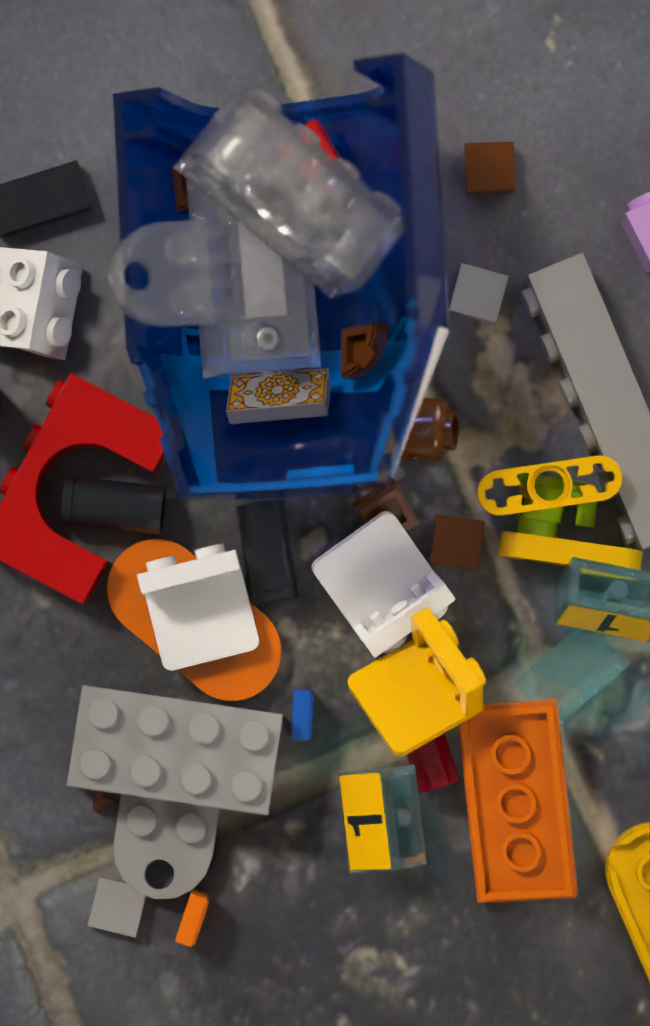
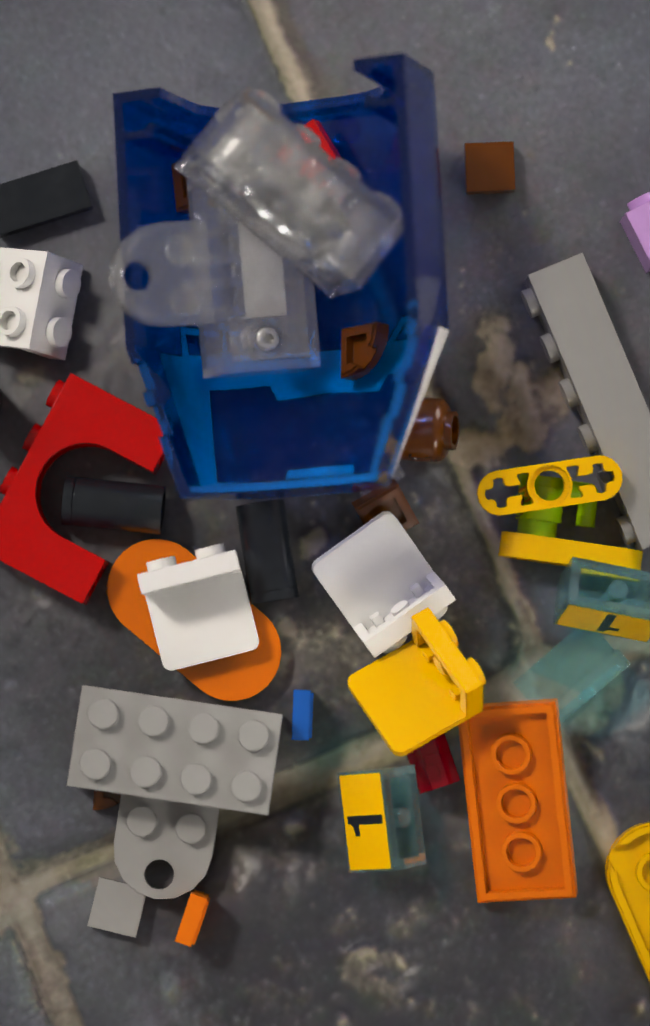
tile [226,369,332,424] -> none
reddish brown tile [429,514,485,570] -> none
light grey tile [448,263,509,325] -> none

